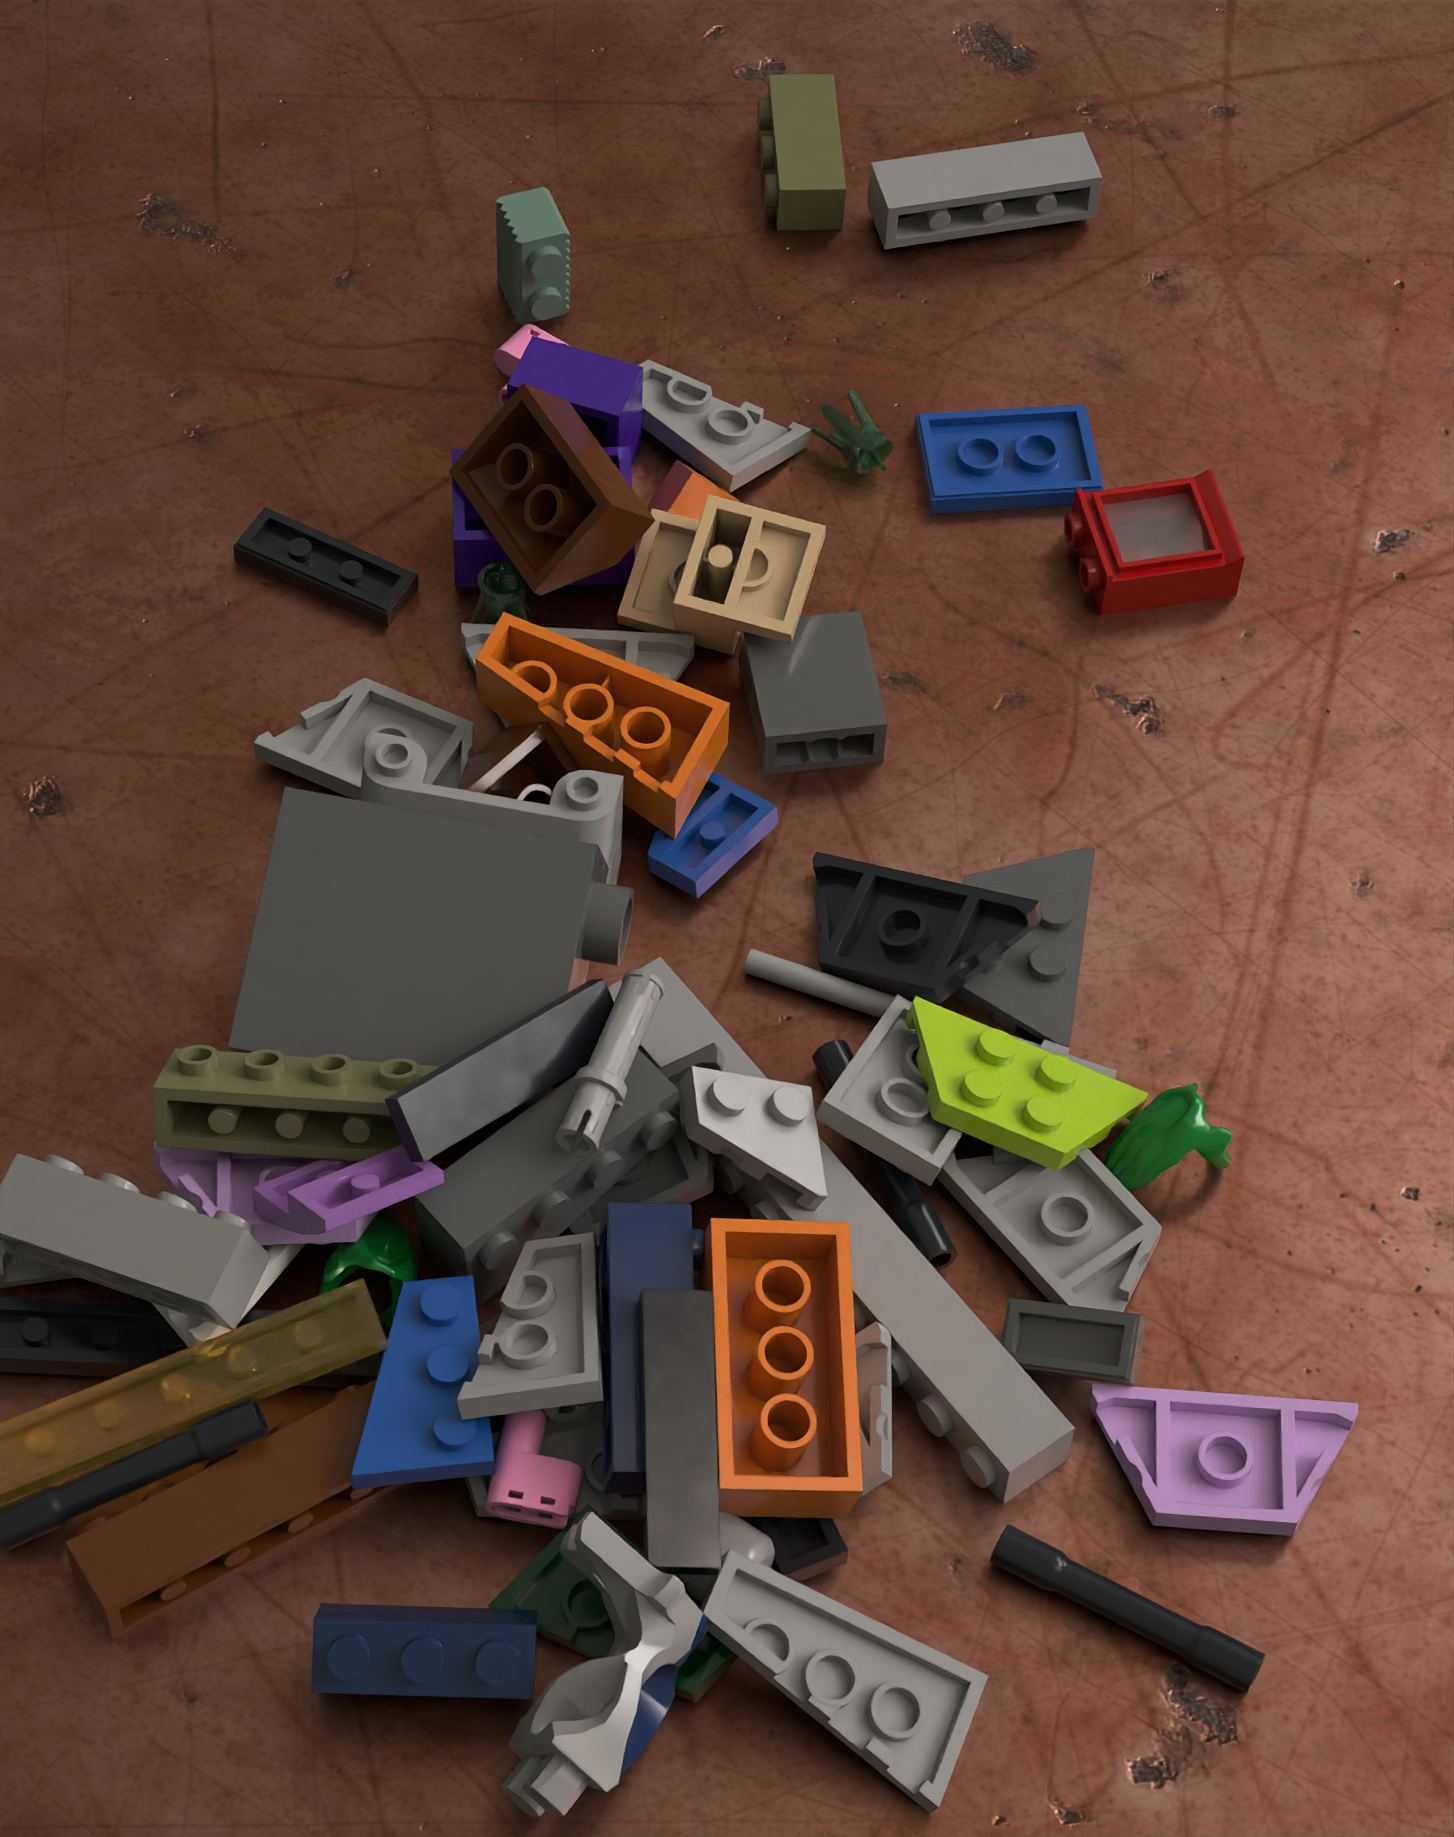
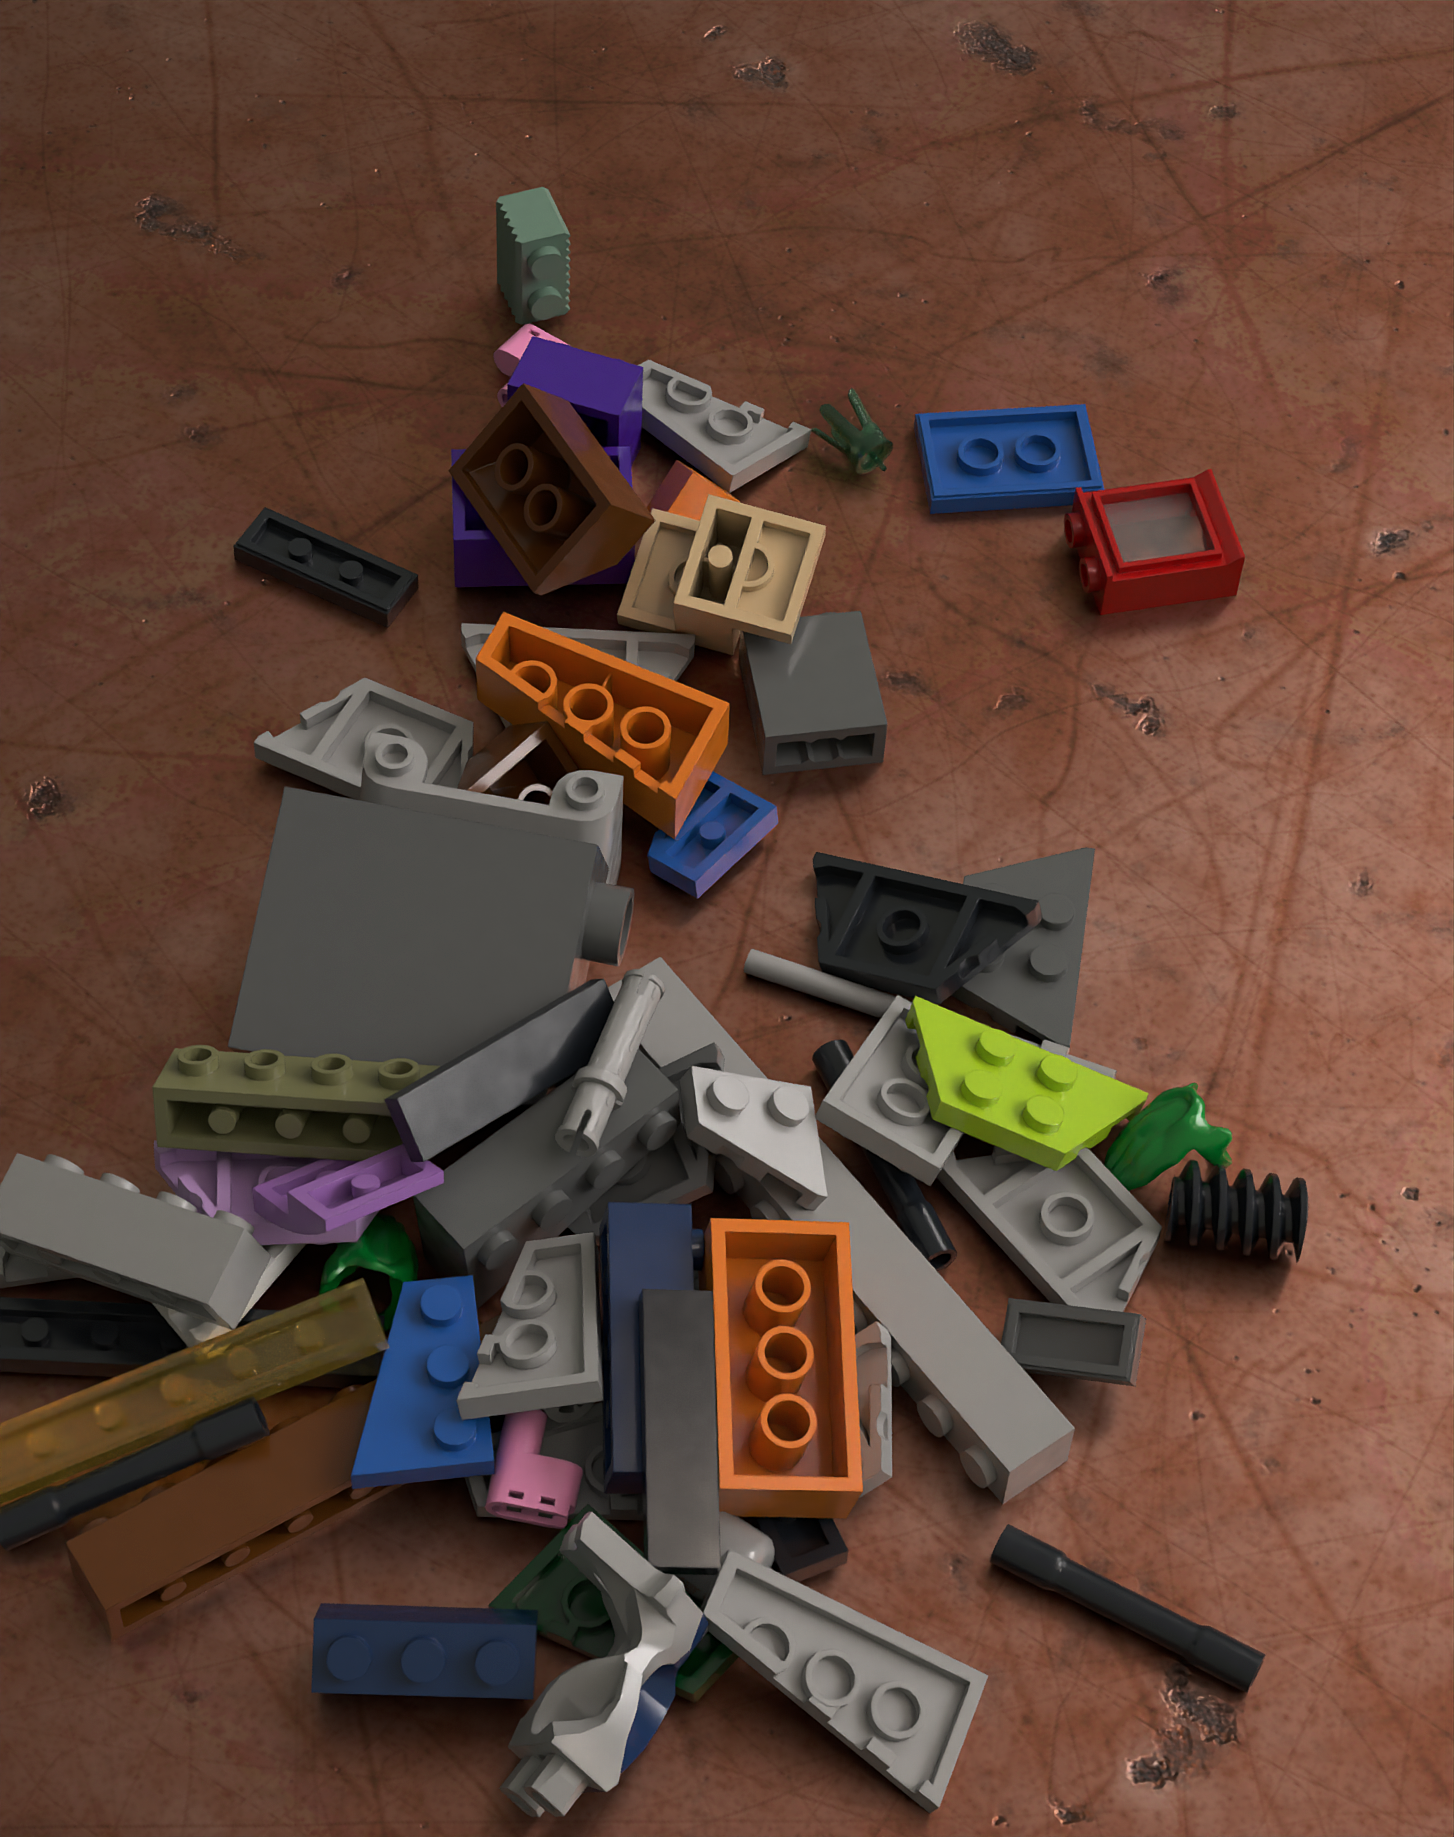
clear green piece [470,561,531,625] -> none
olive brick [757,74,846,230] -> none
light grey brick [867,132,1103,249] -> none
lavender wing [1089,1383,1358,1536] -> none
none -> black piece [1163,1160,1309,1263]

